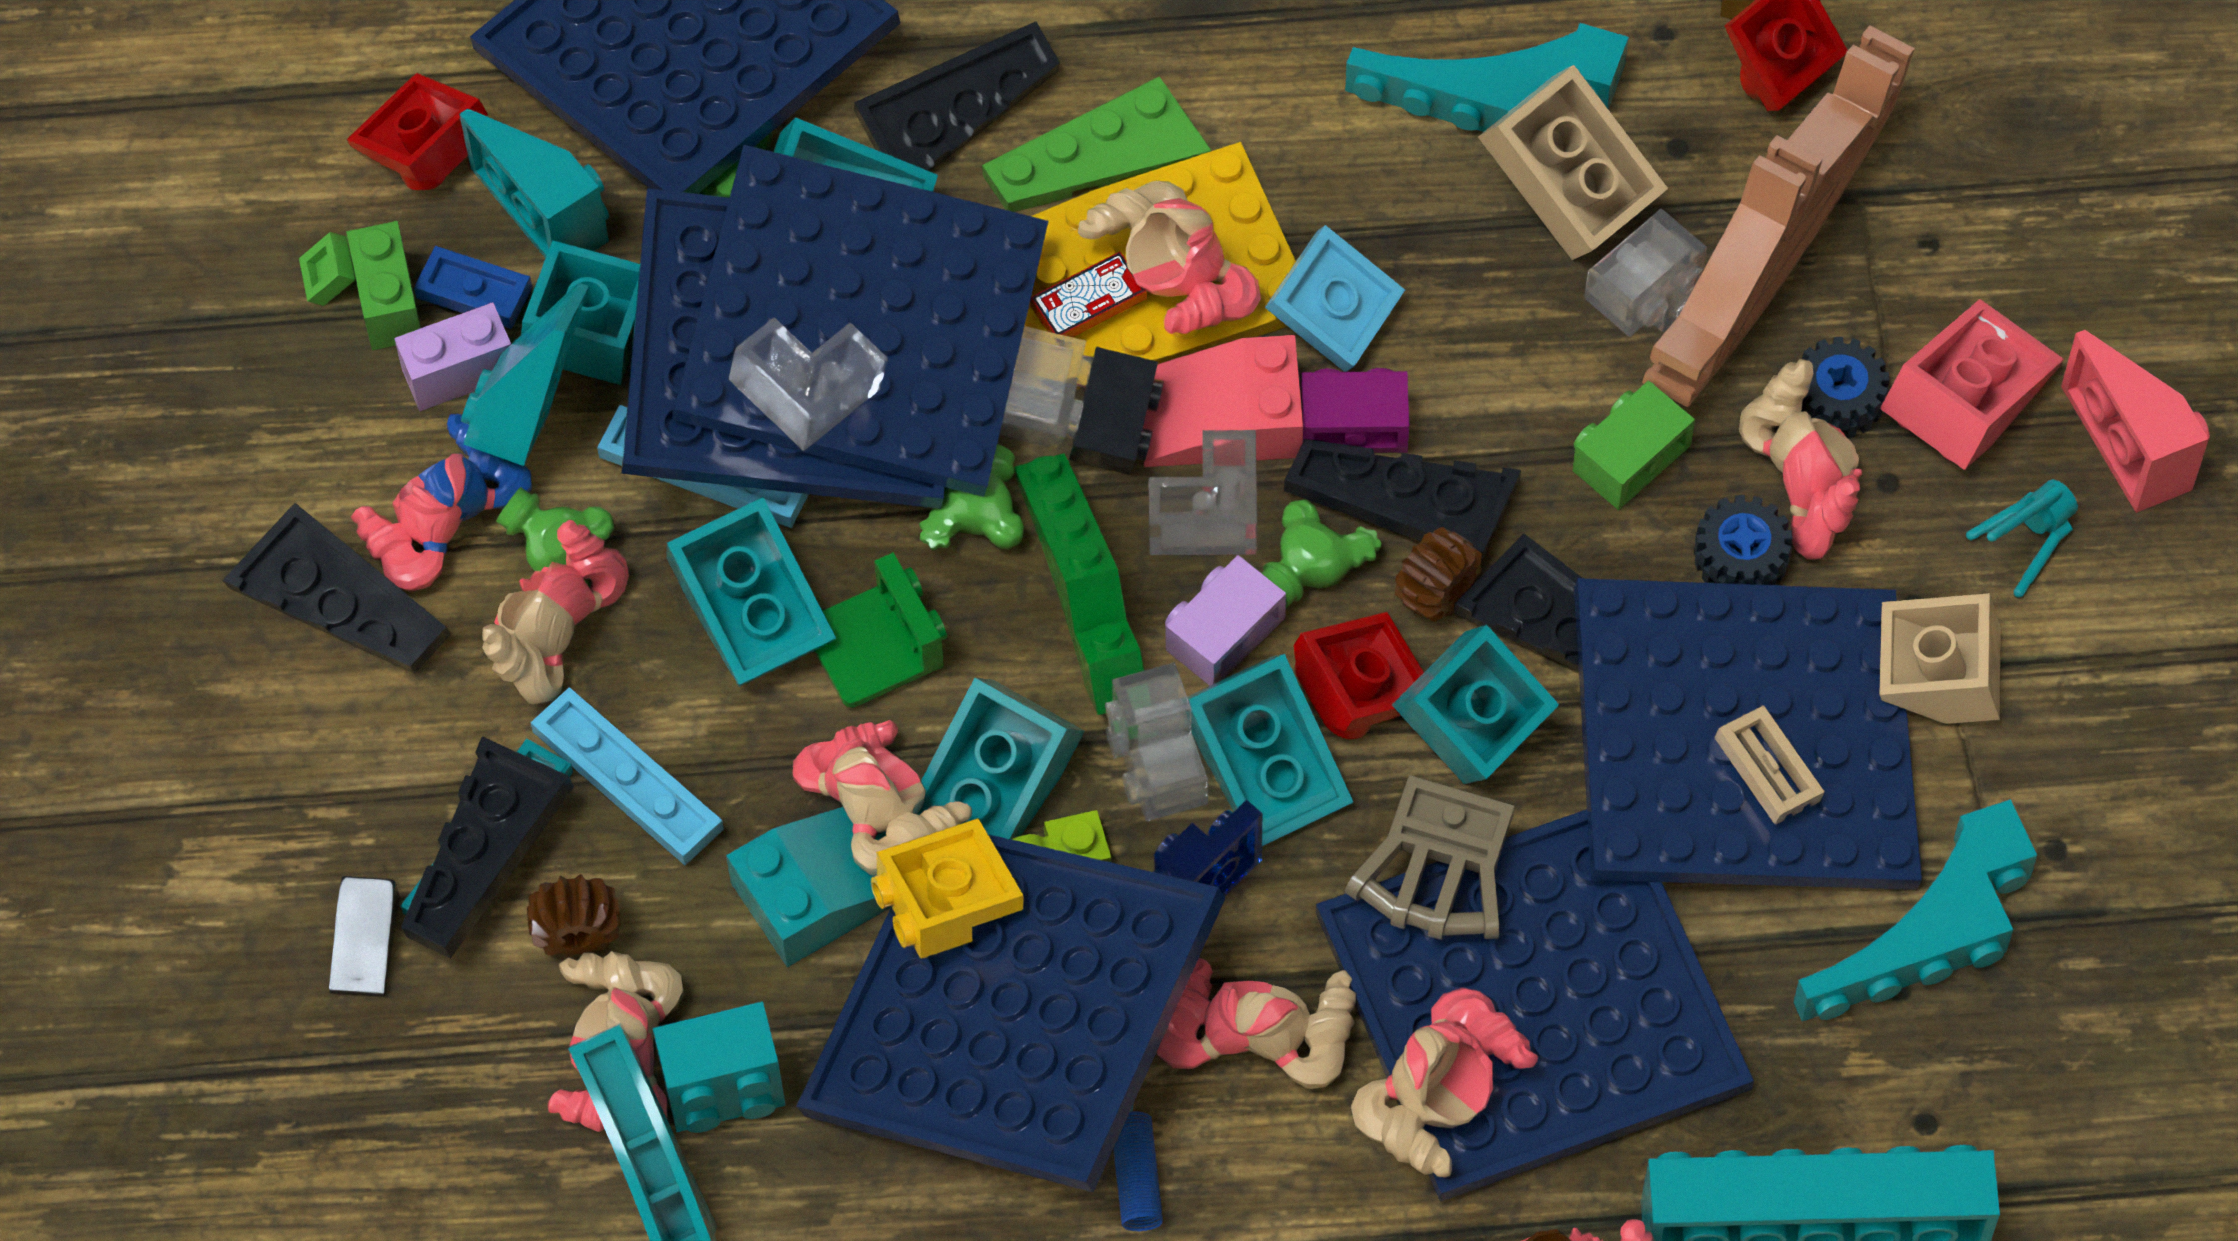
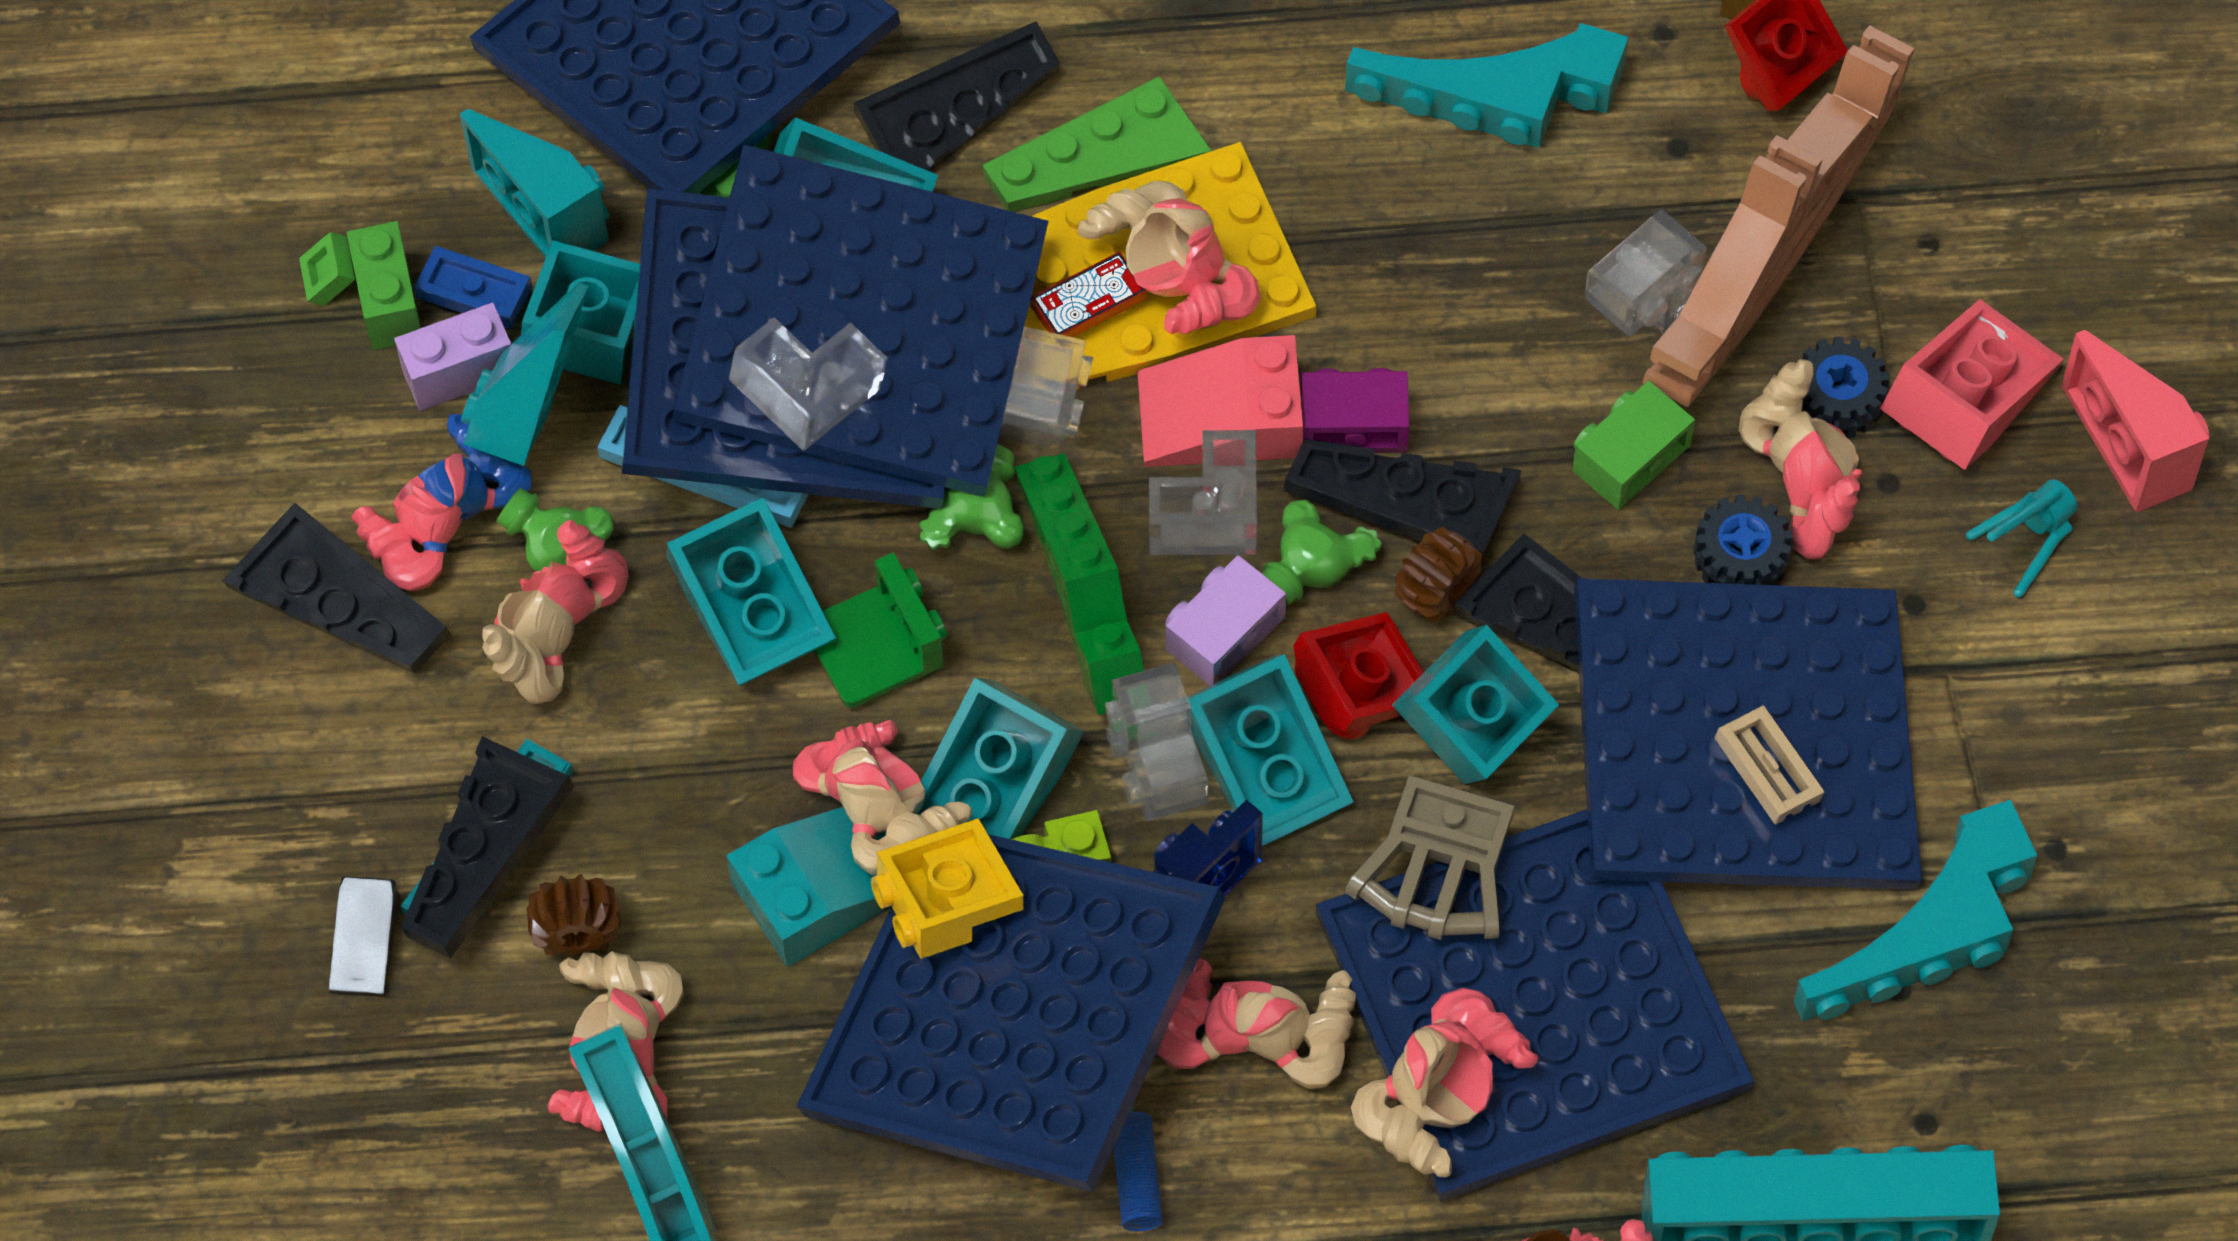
red slope [346,73,488,190] -> none
medium azure plate [530,687,724,865] -> none
teal brick [653,1001,786,1133] -> none
black brick [1069,347,1164,475] -> none
medium azure plate [1265,225,1405,372] -> none
tan brick [1478,65,1668,260] -> none
tan slope [1880,593,2001,724] -> none

